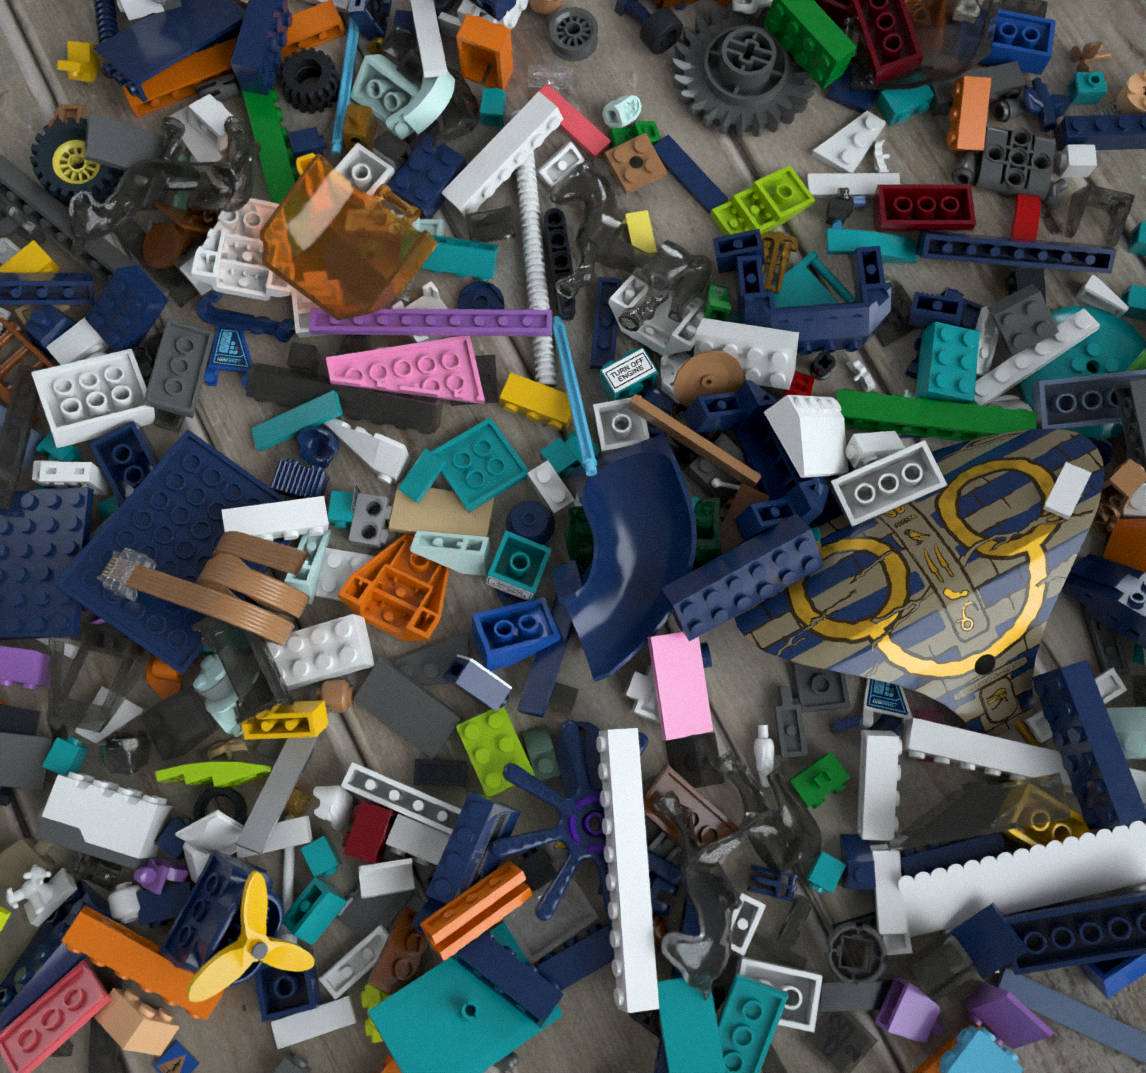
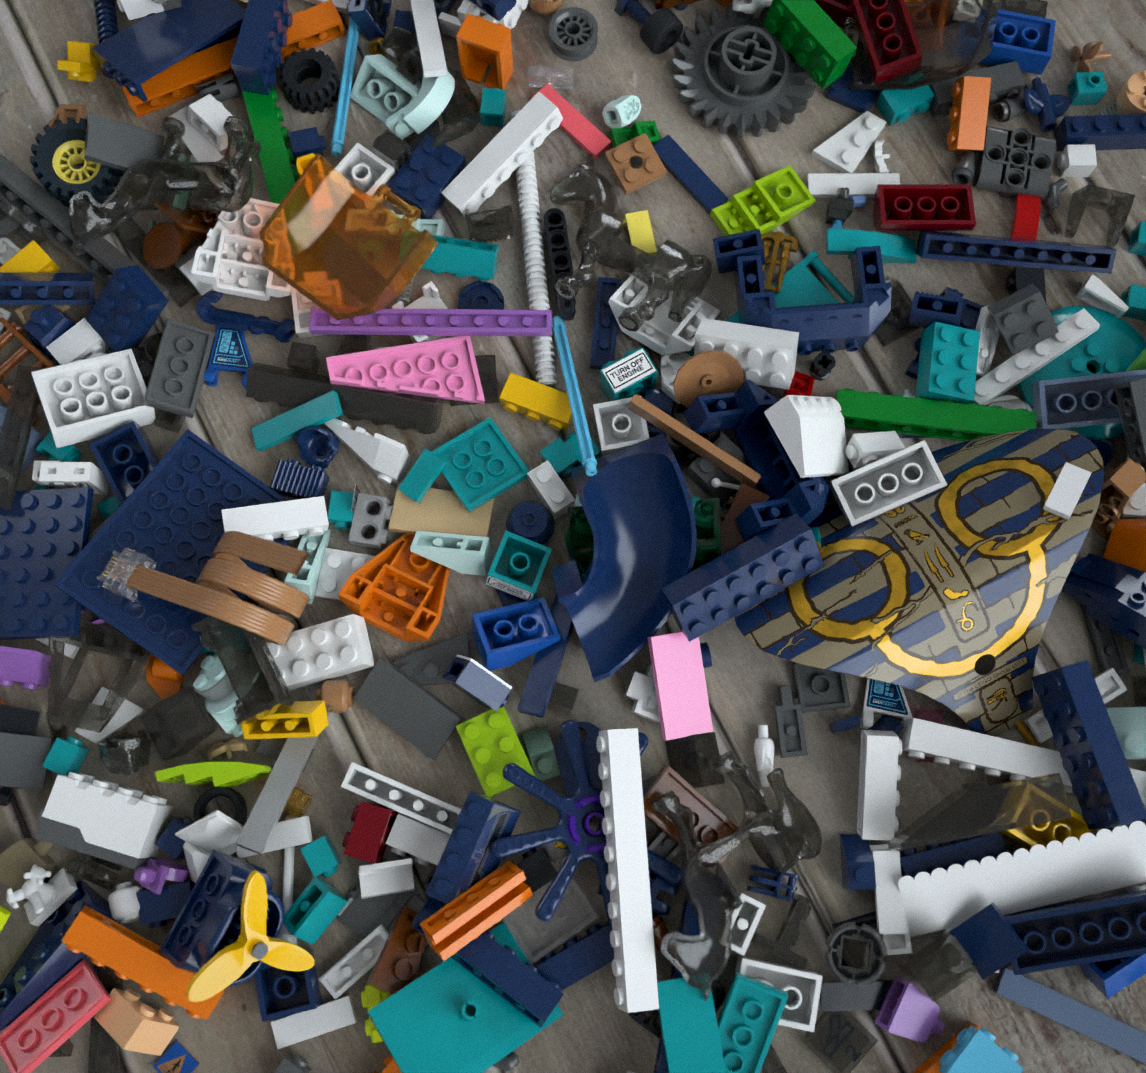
white hair [313,785,353,830] -> none
pearl gold torso [343,104,377,154] -> none
black plate [413,759,468,787] -> none
white slope [536,142,585,190] -> none
green leg [703,283,731,321] -> none
green brick [786,752,851,809] -> none
teal brick [804,851,846,895] -> none
white piece [845,358,875,393] -> none
medium lavender slope [962,982,1054,1049] -> none

